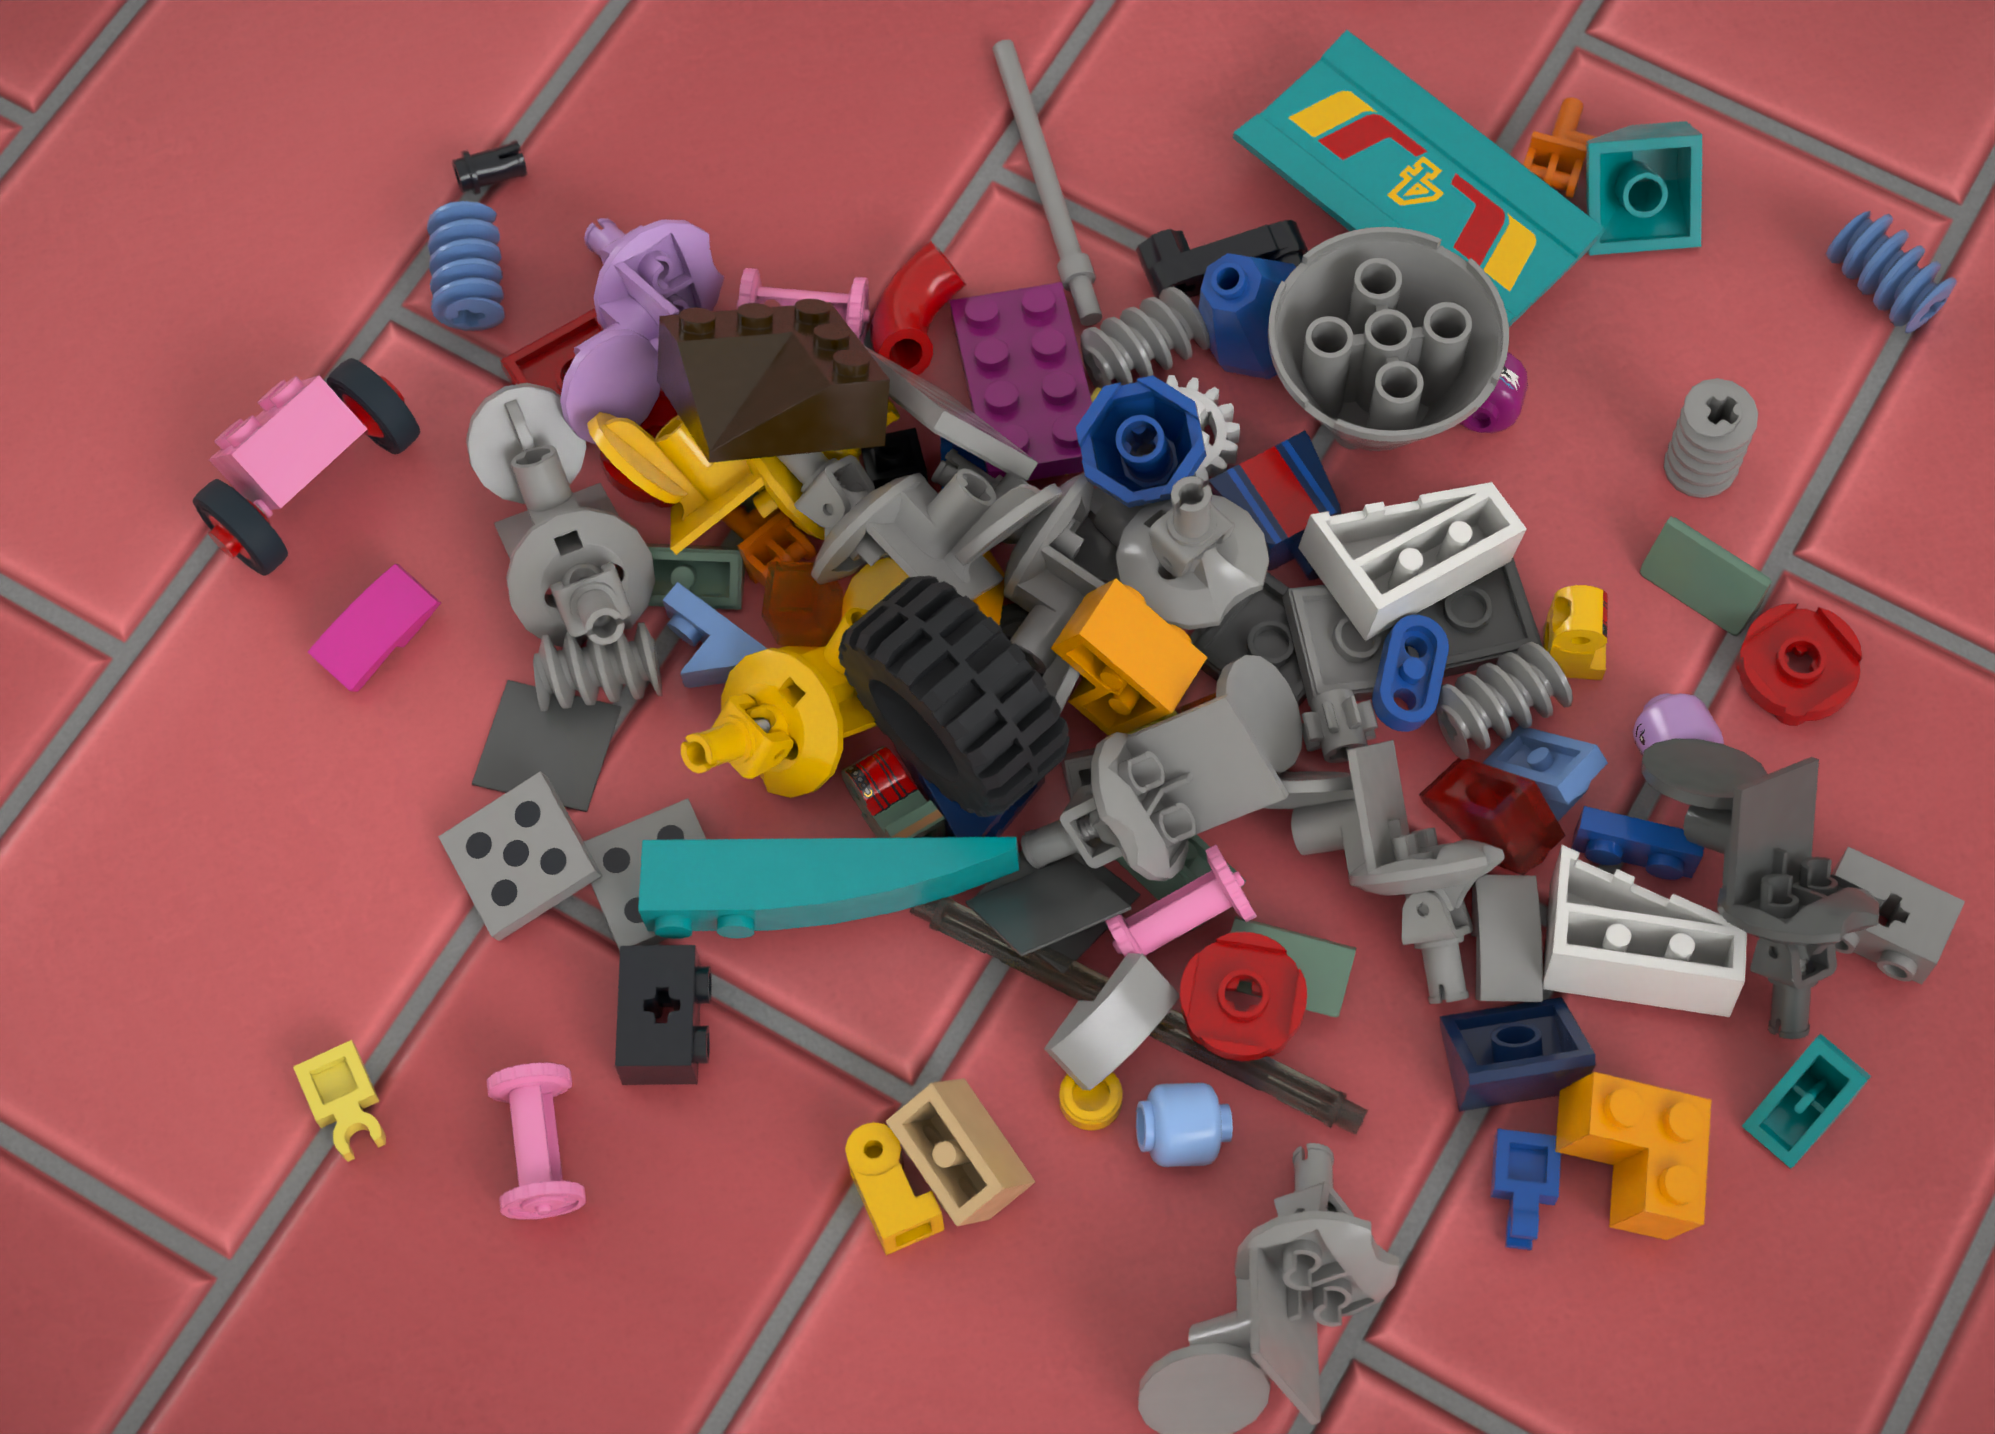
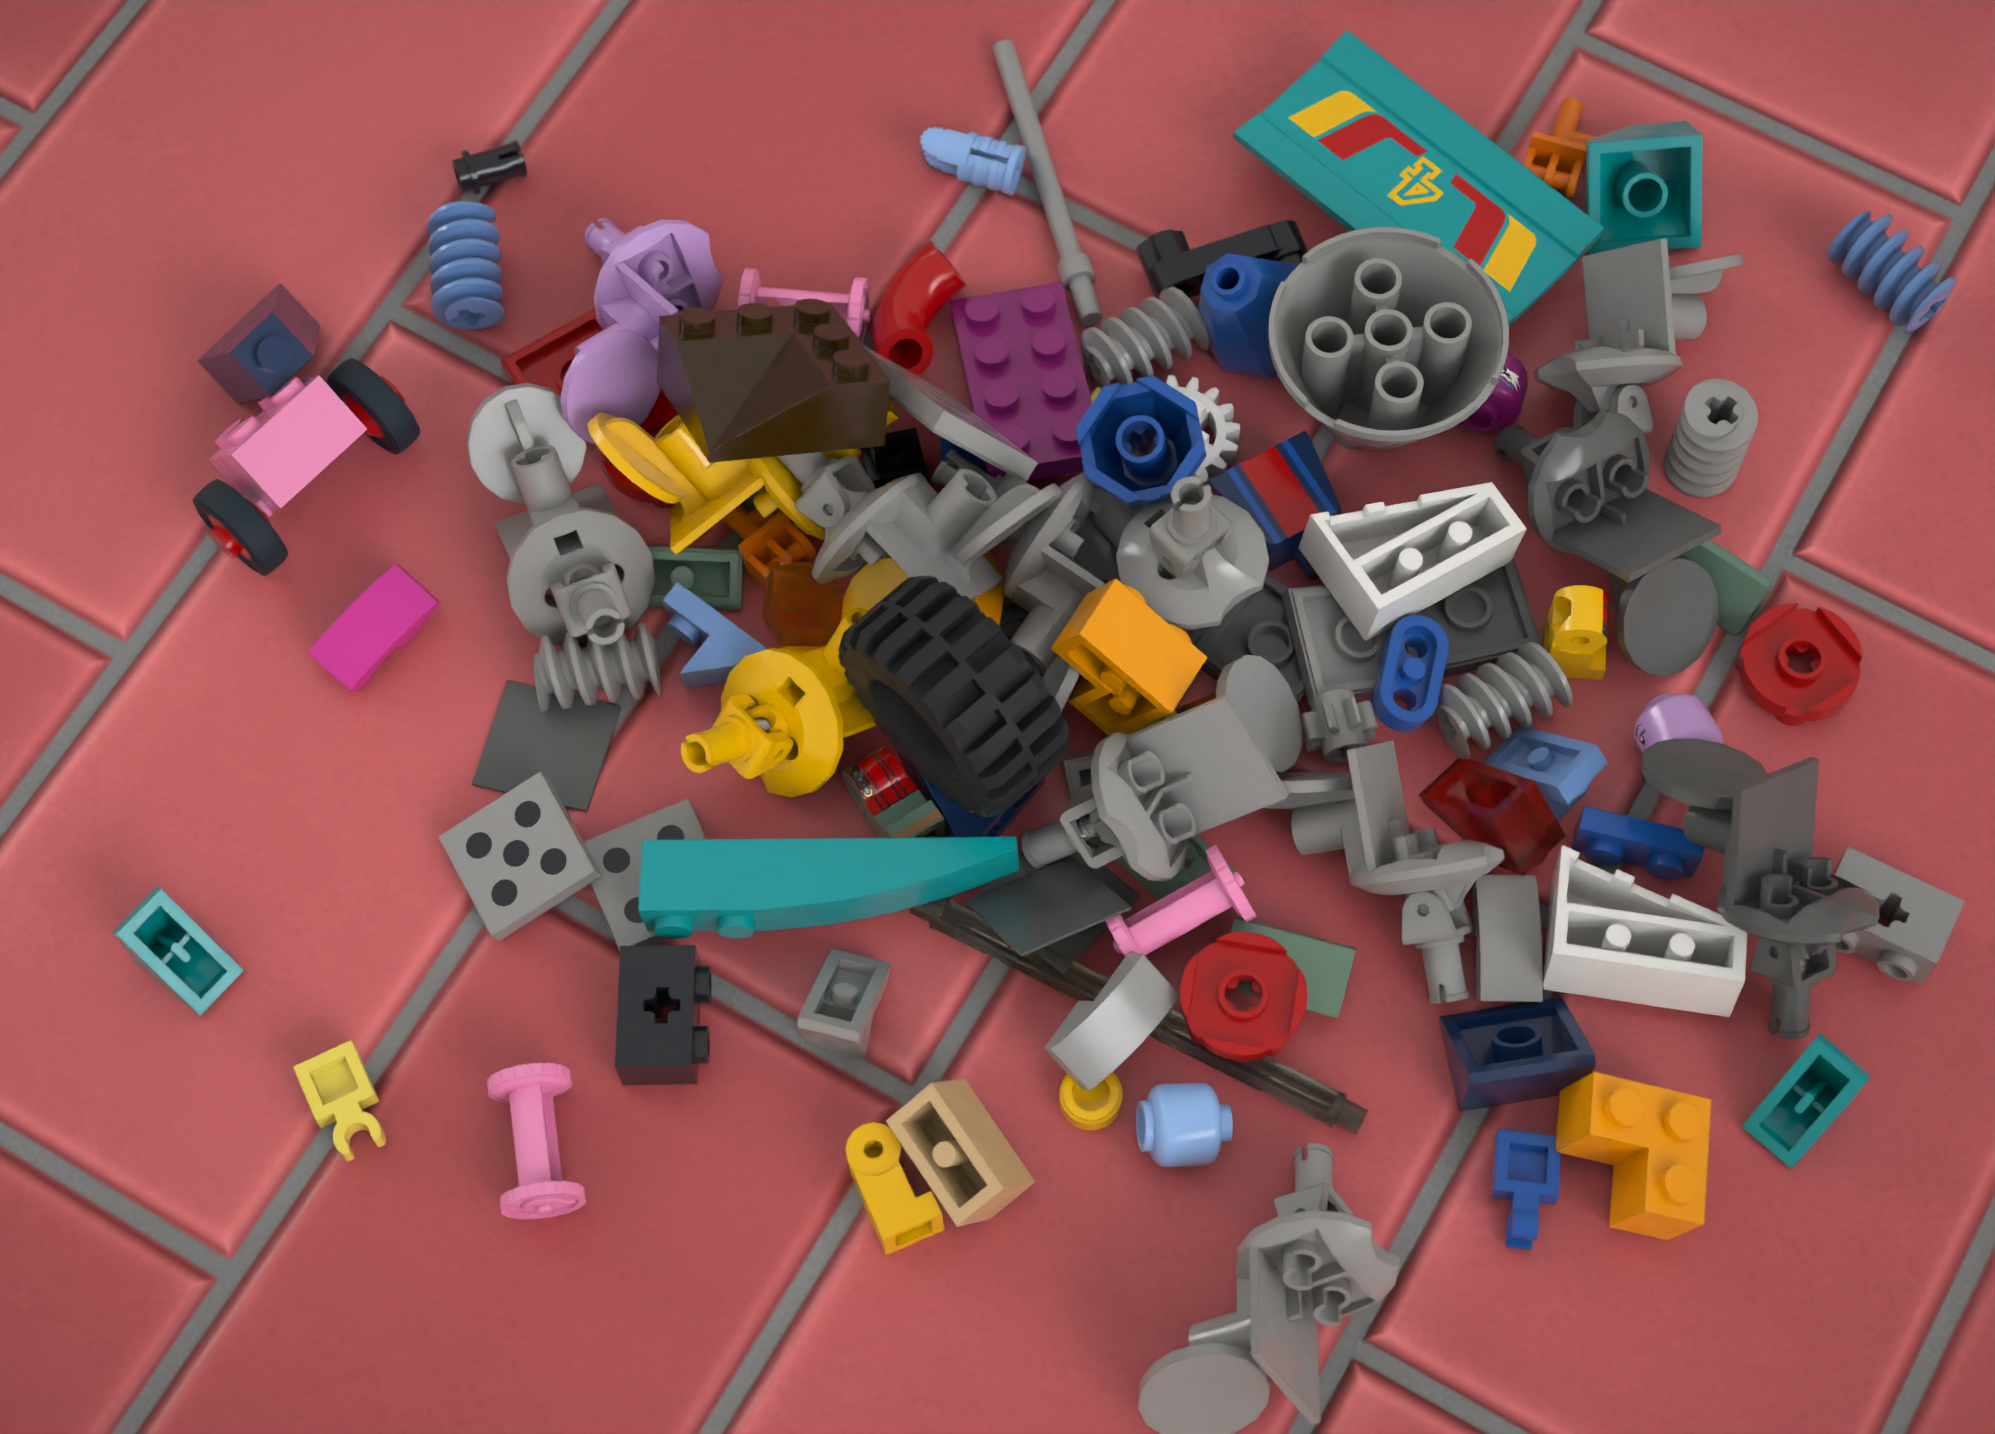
none -> teal slope [112,886,244,1016]
none -> slope [197,283,320,403]
none -> light grey slope [797,948,891,1058]
none -> light blue hinge [919,126,1026,196]
none -> dark grey piece [1494,409,1721,677]
none -> light grey piece [1534,239,1744,434]

